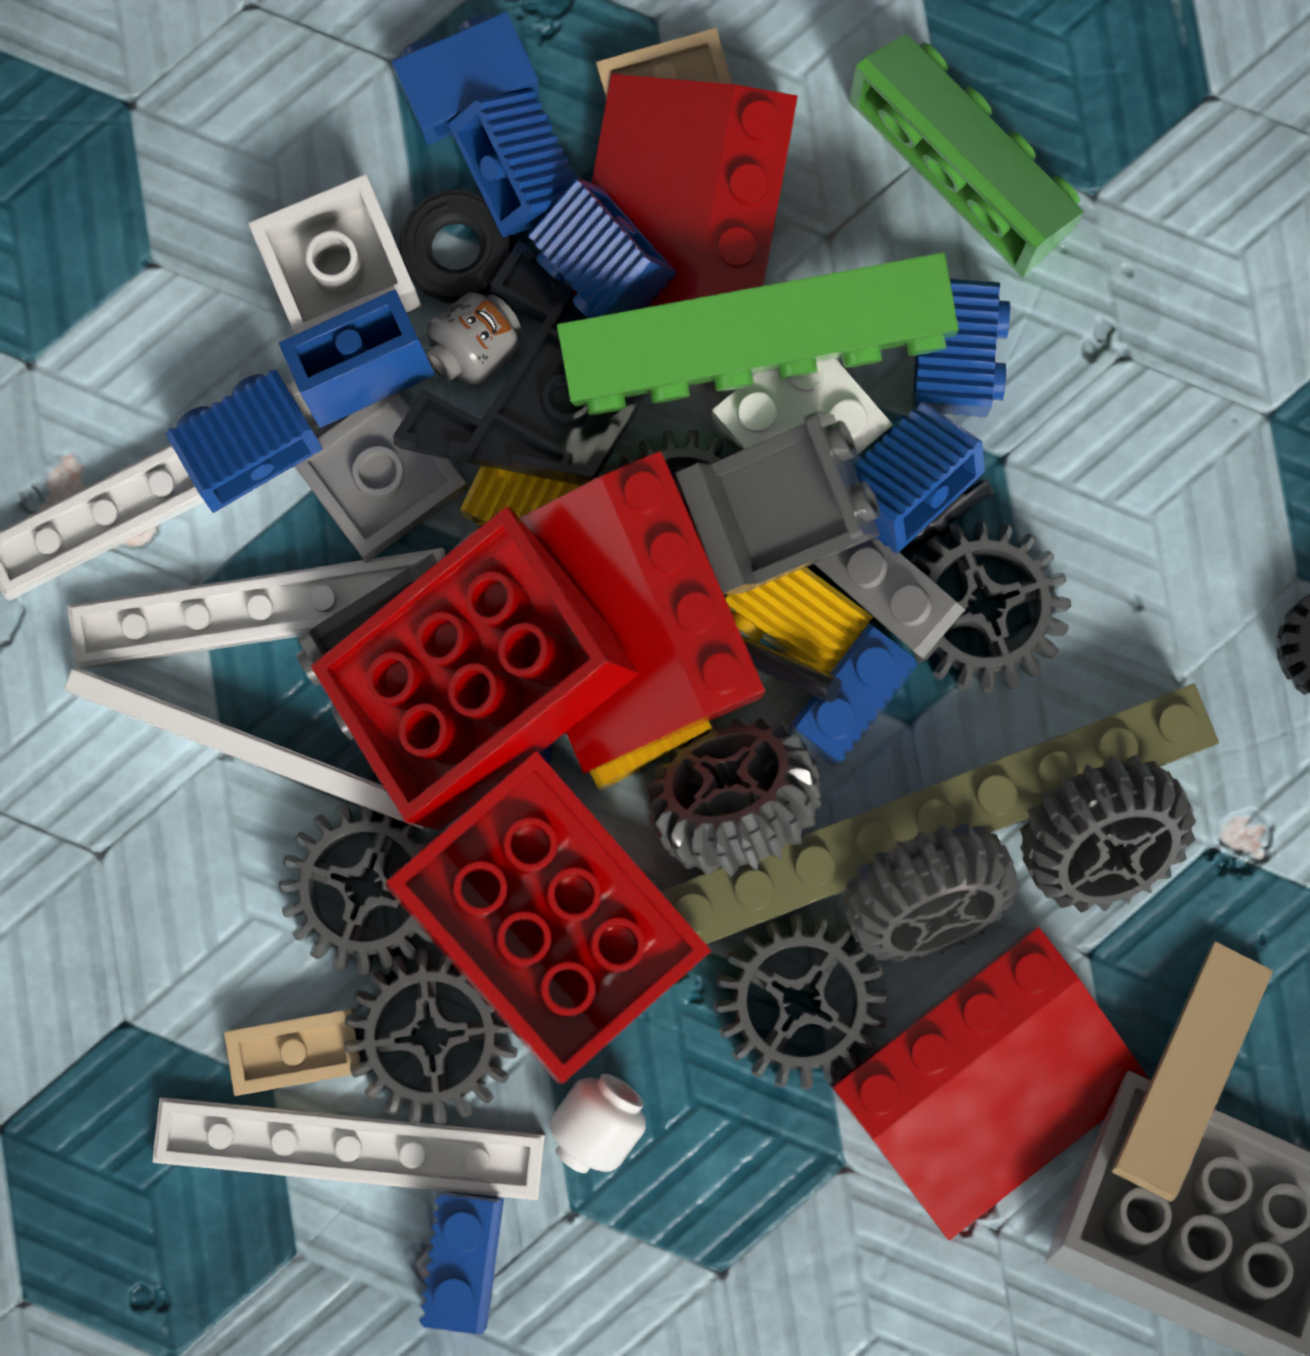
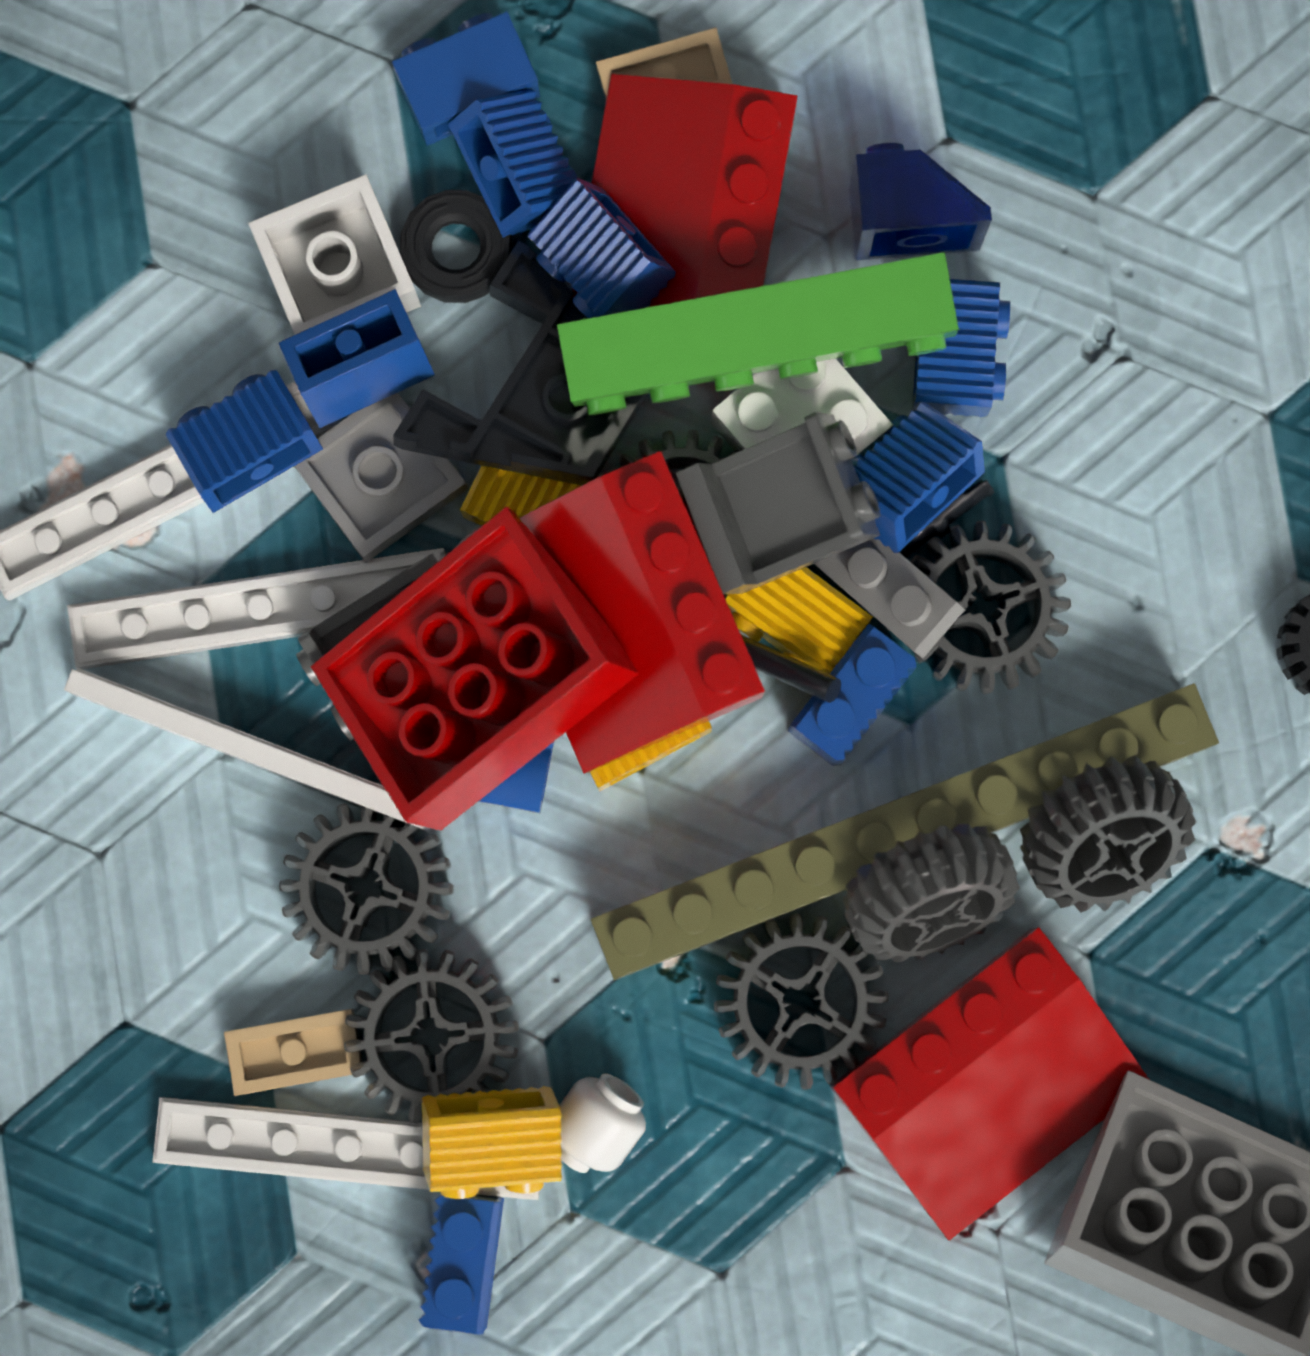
red slope [385,751,712,1084] -> none
light grey head [426,292,522,387] -> none
dark grey gear [647,717,822,877] -> none
bright green slope [849,33,1084,278] -> none
tan tile [1111,942,1273,1202] -> none
none -> yellow brick [422,1086,562,1199]
none -> clear blue slope [849,143,992,261]

